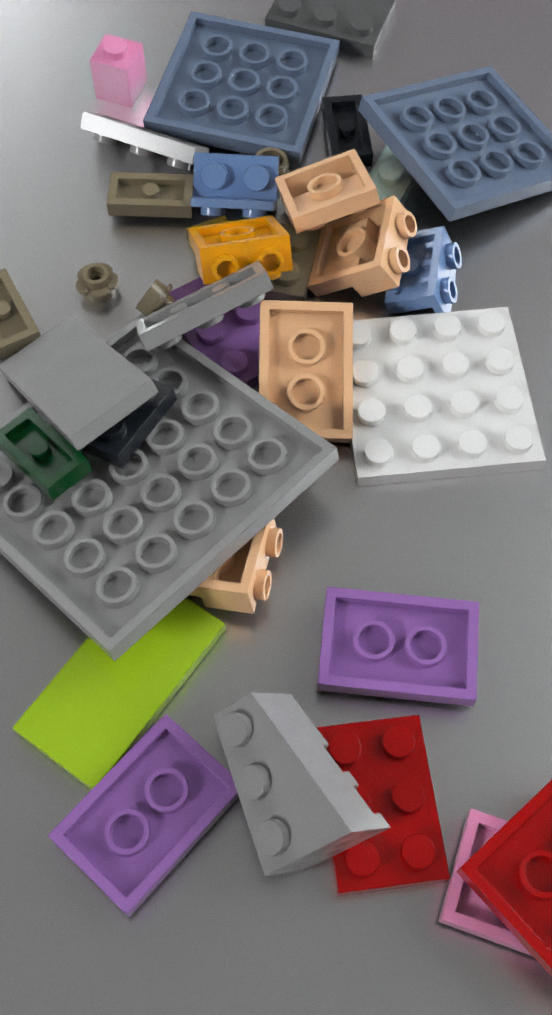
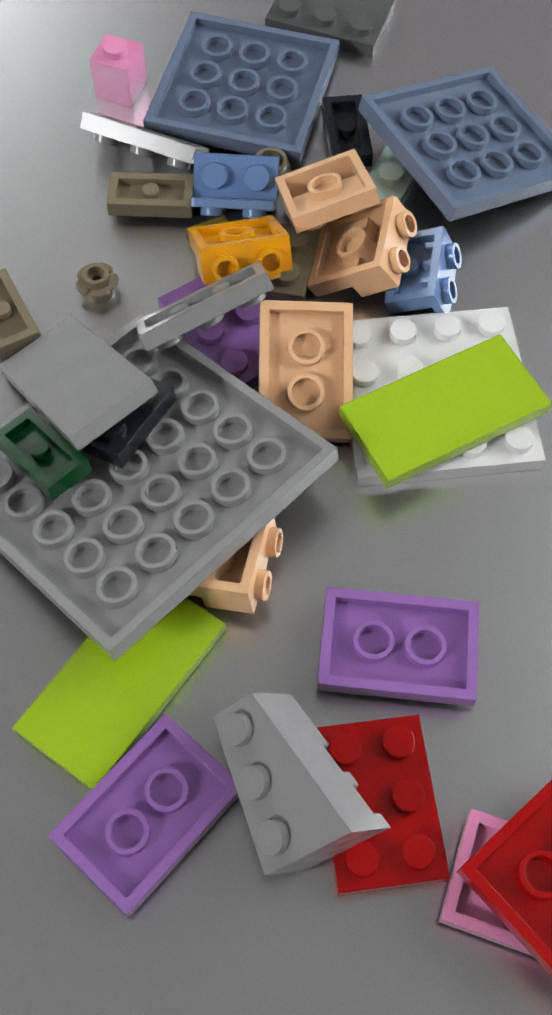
dark tan plate [135,279,175,316] -> none
none -> lime tile [339,334,552,489]

